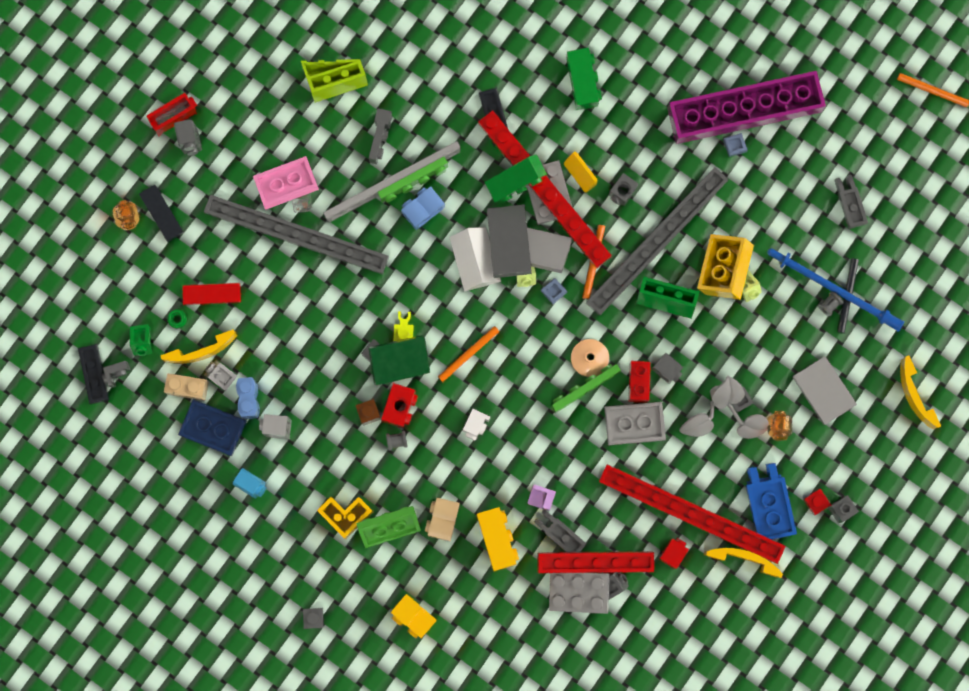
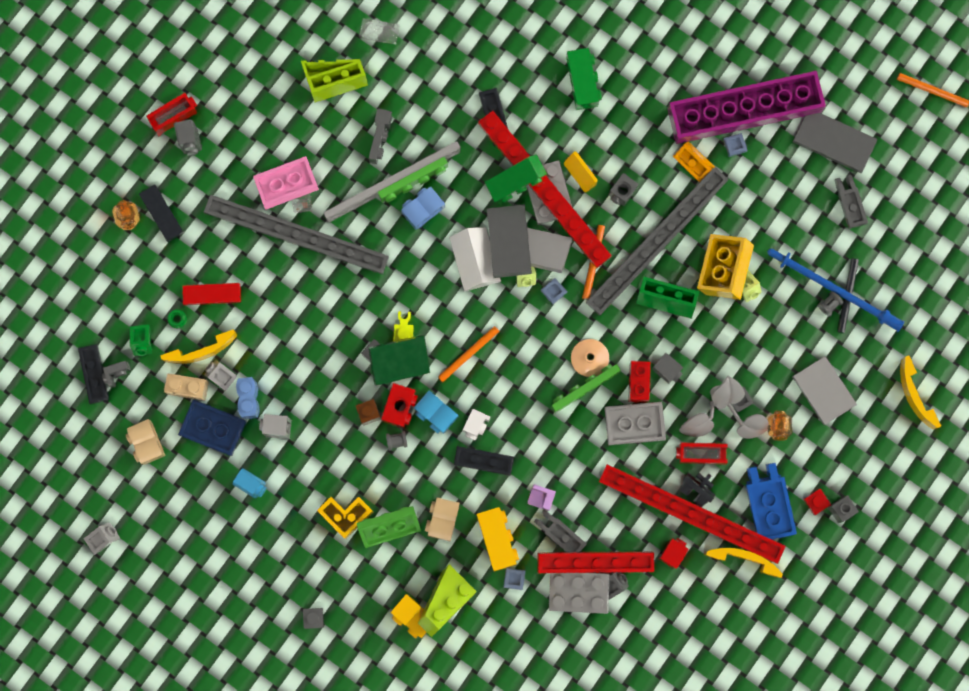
none -> light grey bracket [84,523,120,555]
none -> tan brick [126,419,165,465]
none -> clear plate [359,18,400,44]
none -> dark azure brick [414,391,459,434]
none -> lime wedge [418,564,477,637]
none -> black tile [454,446,514,476]
none -> sand blue tile [503,568,525,590]
none -> light orange slope [673,142,715,182]
none -> red window [676,443,728,465]
none -> black hips [679,472,716,507]
none -> dark grey tile [793,113,877,173]

